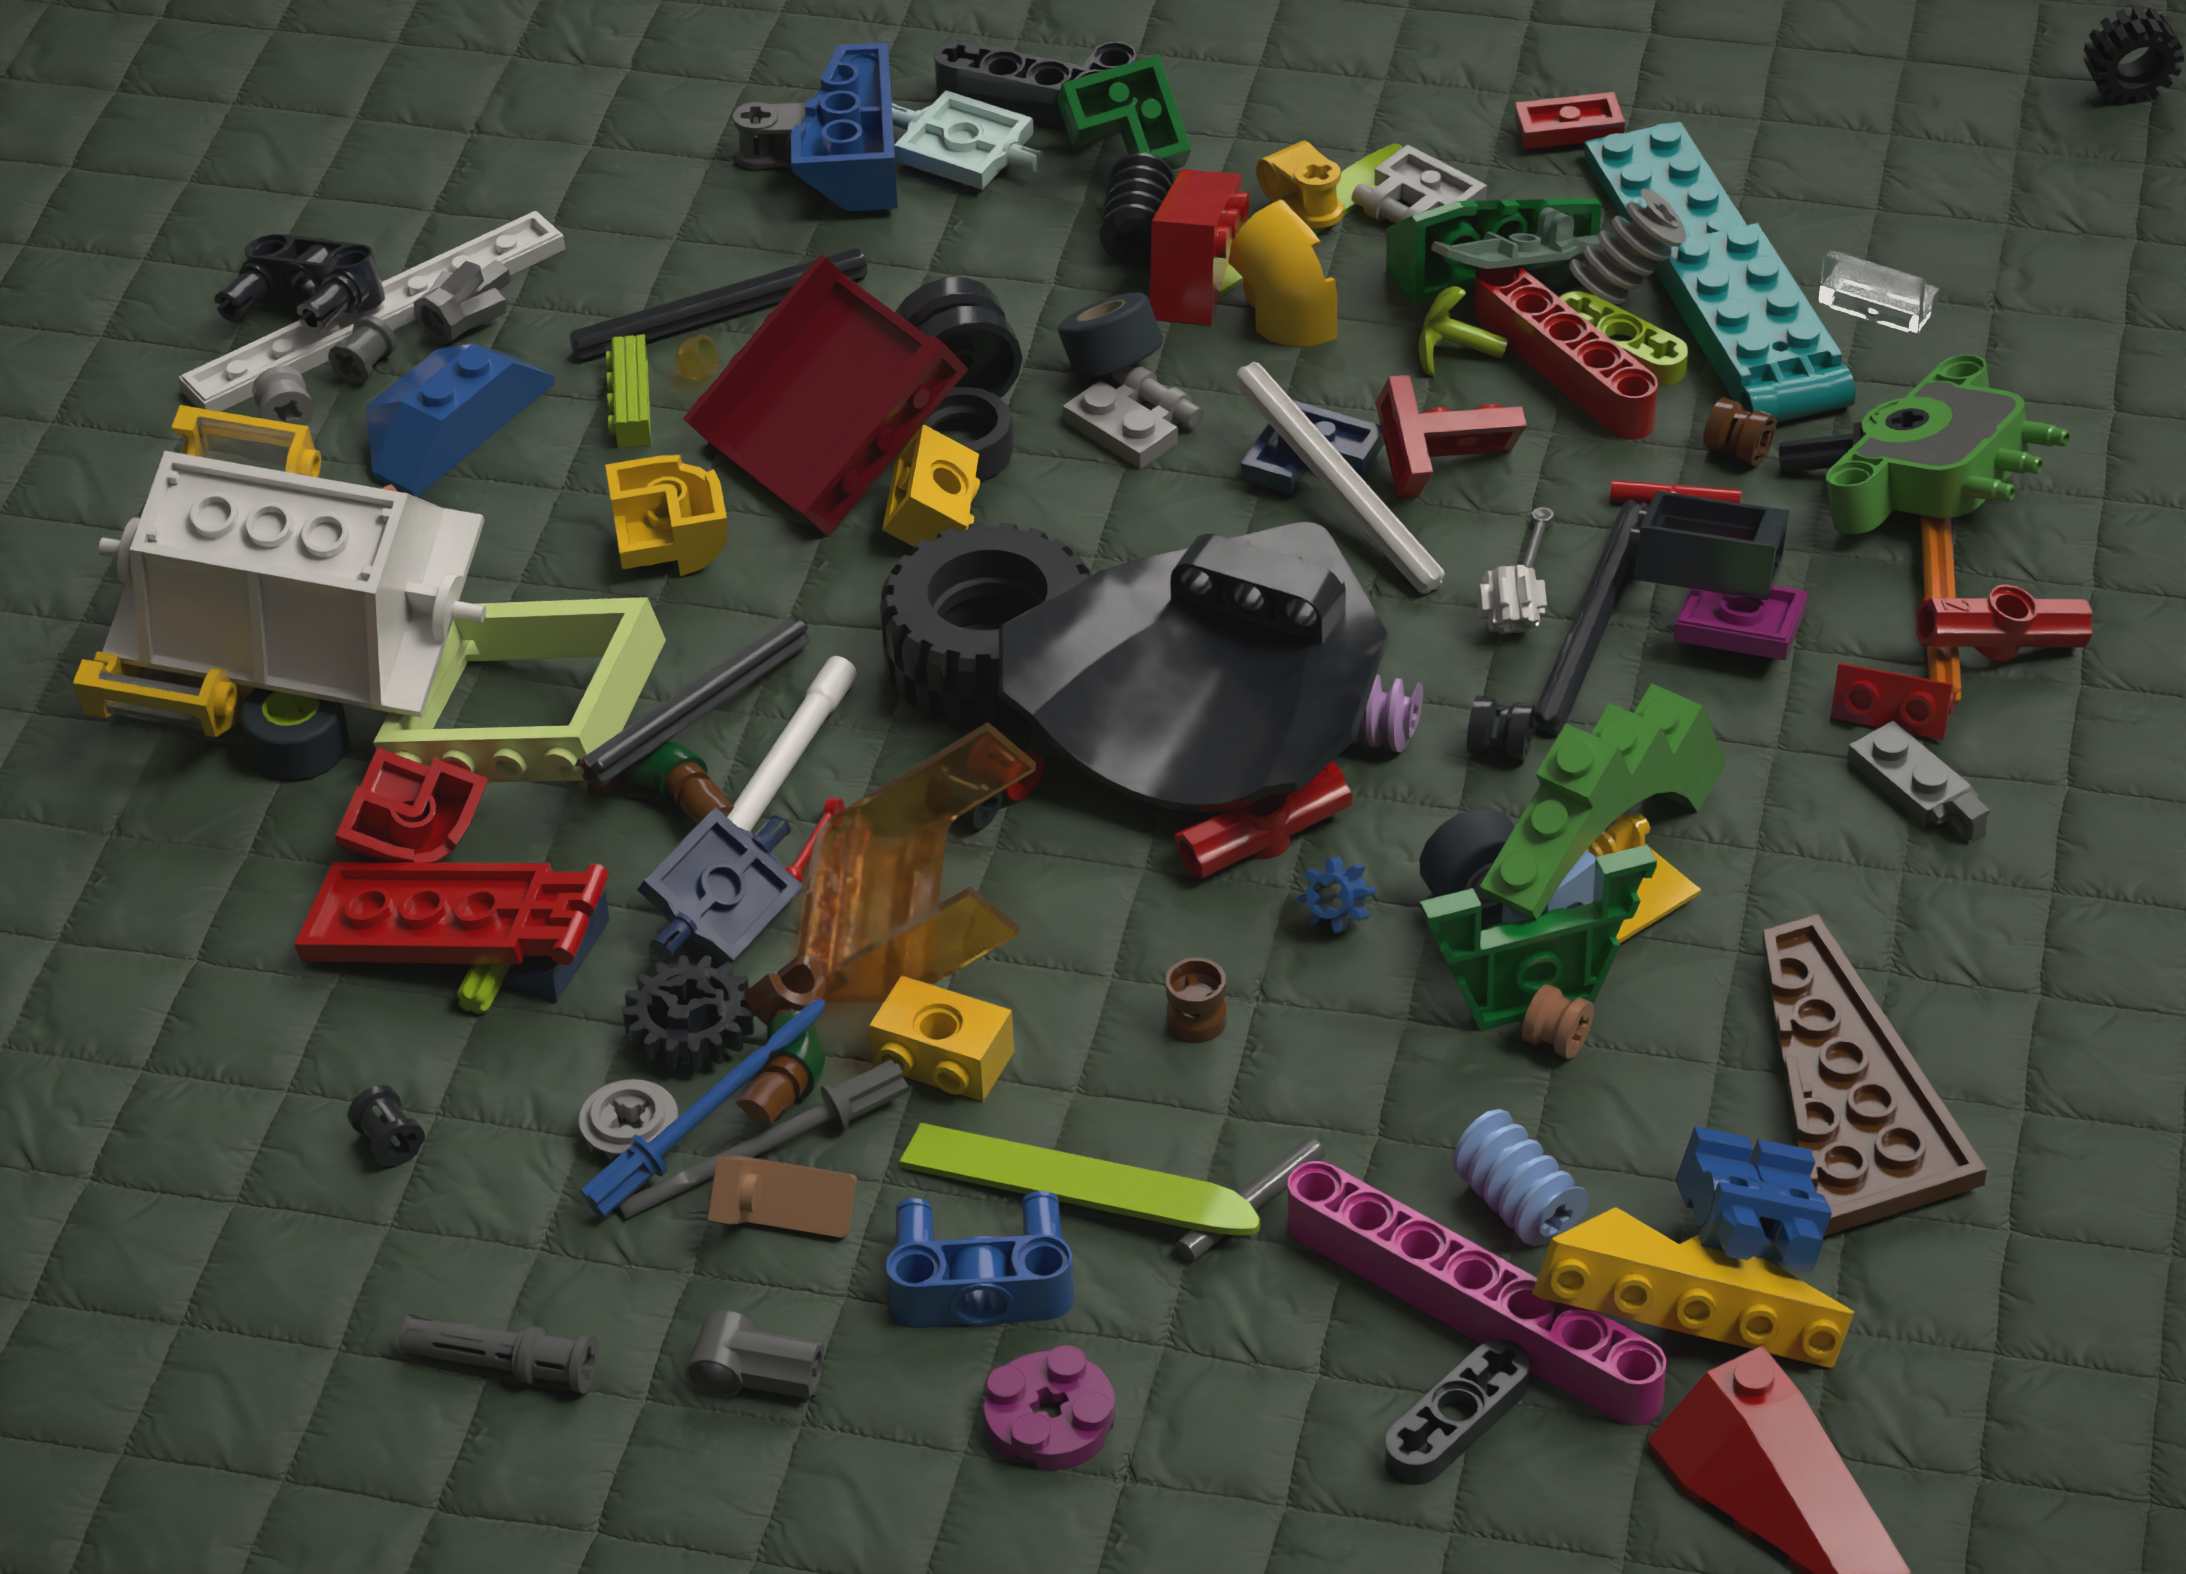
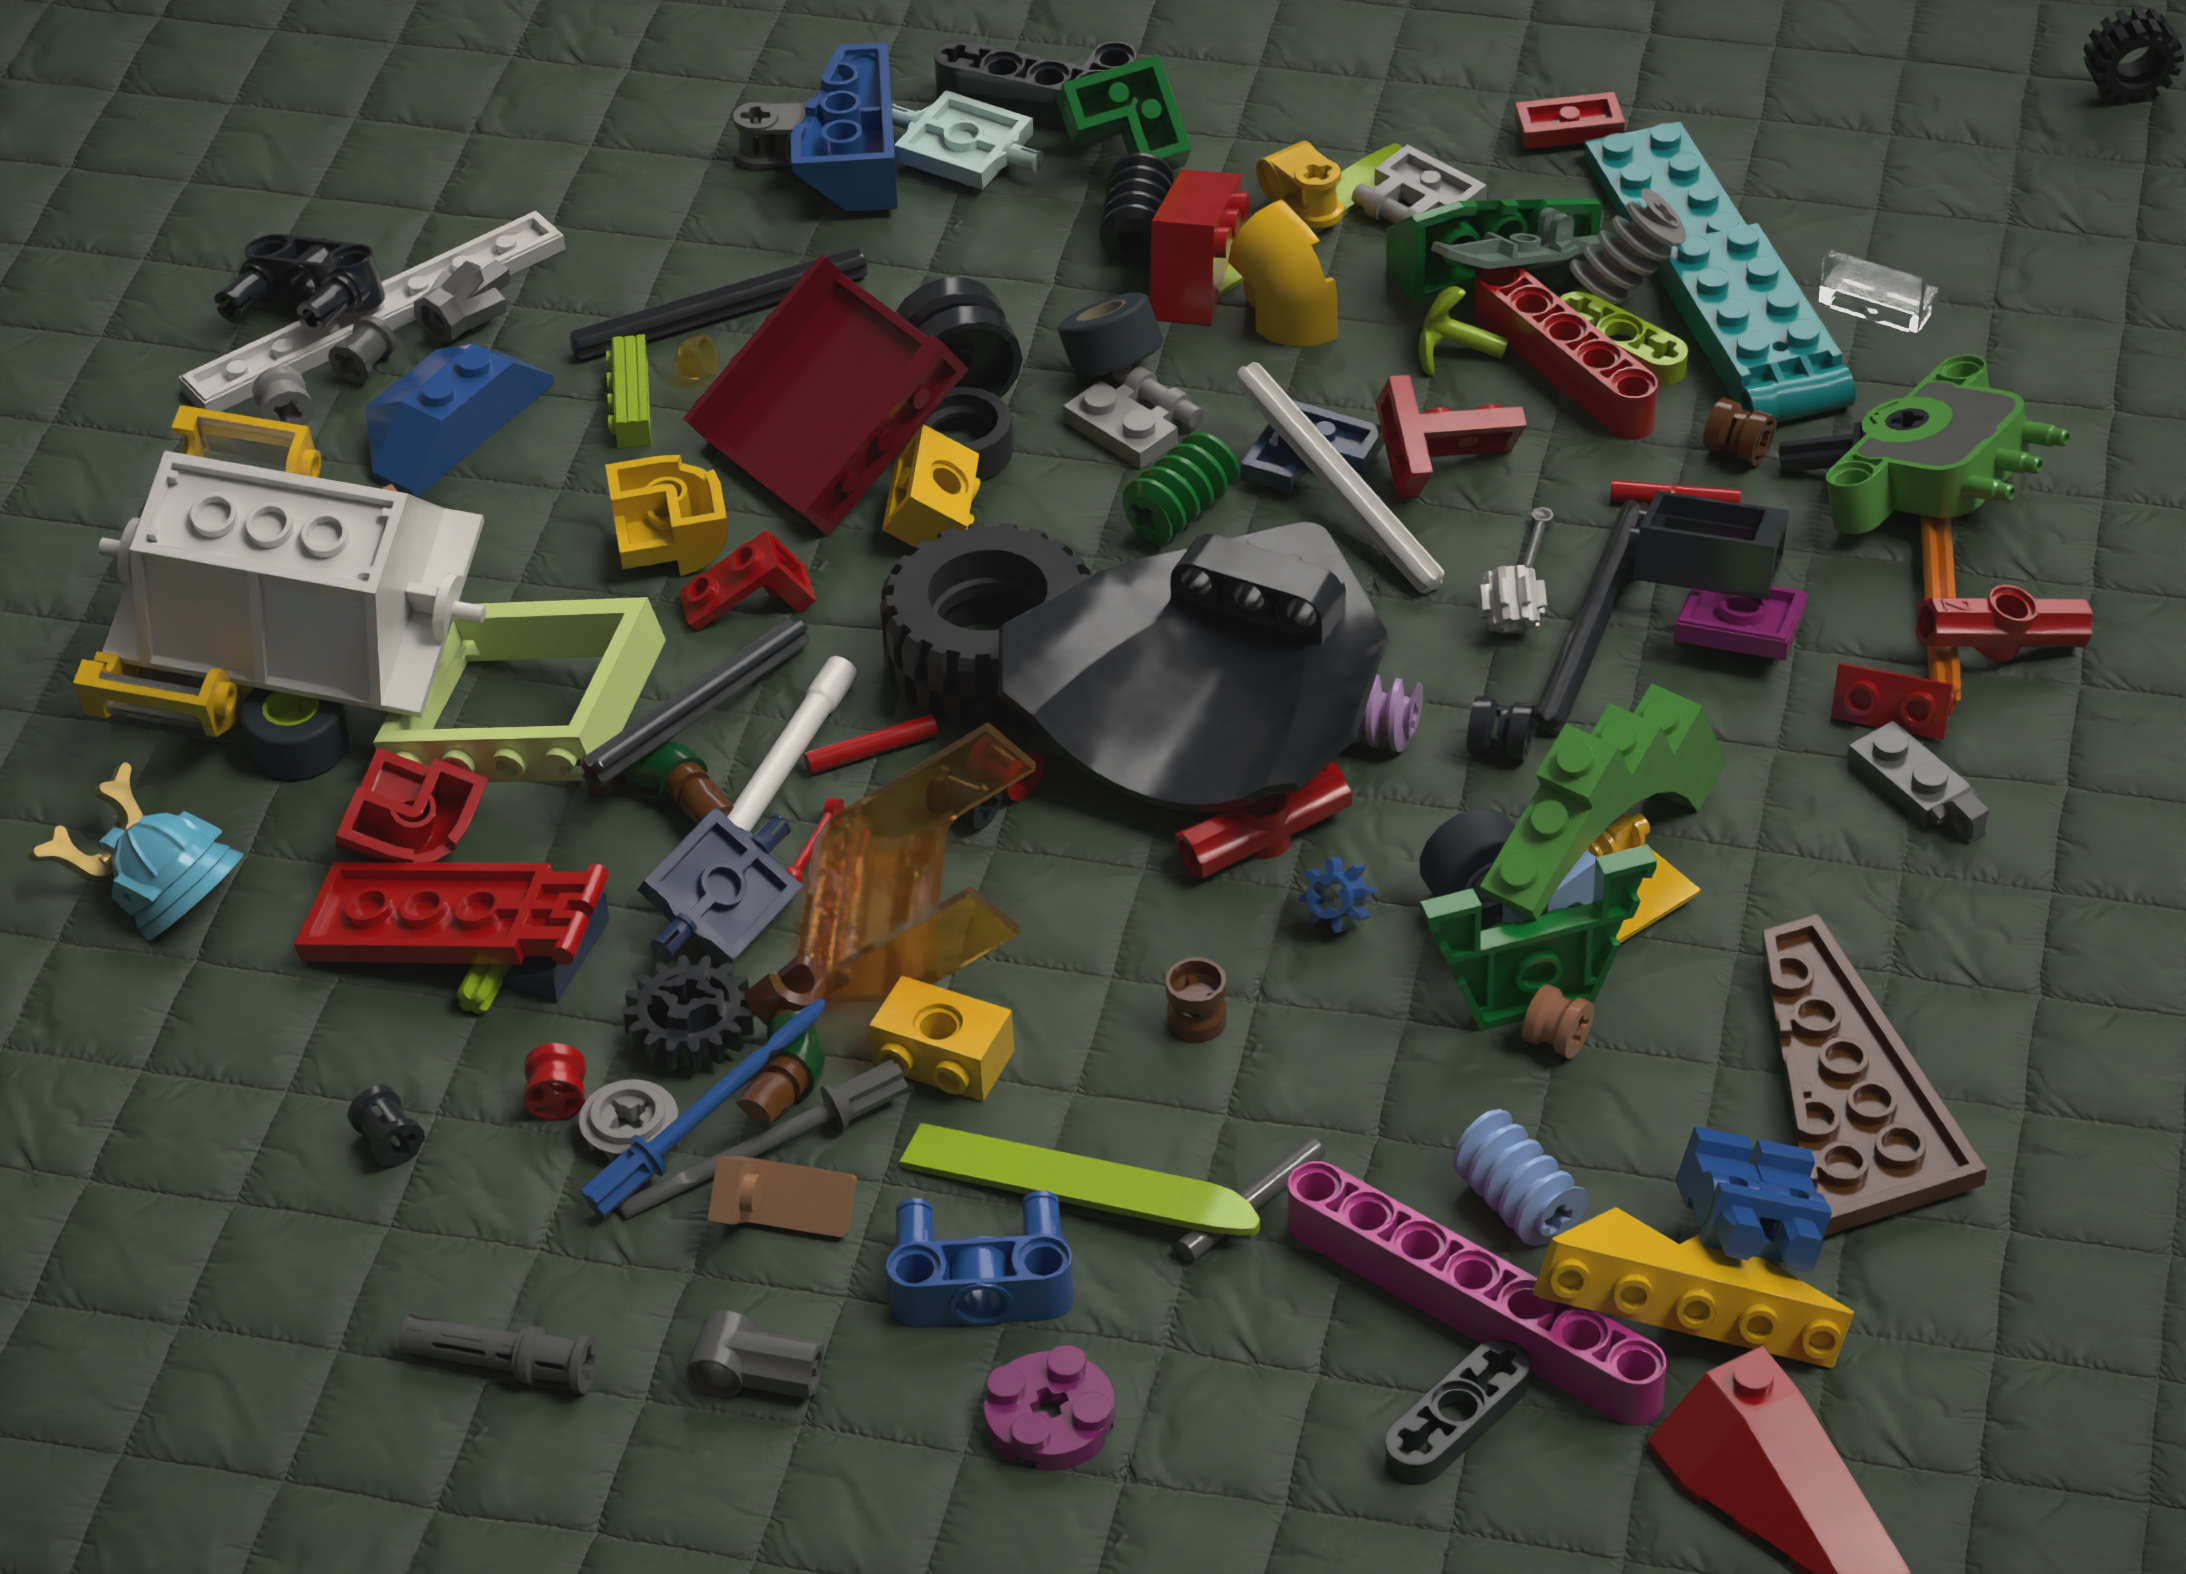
none -> medium azure helmet [28,763,244,941]
none -> red wheel [523,1043,586,1121]
none -> red bracket [680,529,816,631]
none -> red piece [804,714,938,775]
none -> green piece [1122,432,1239,546]

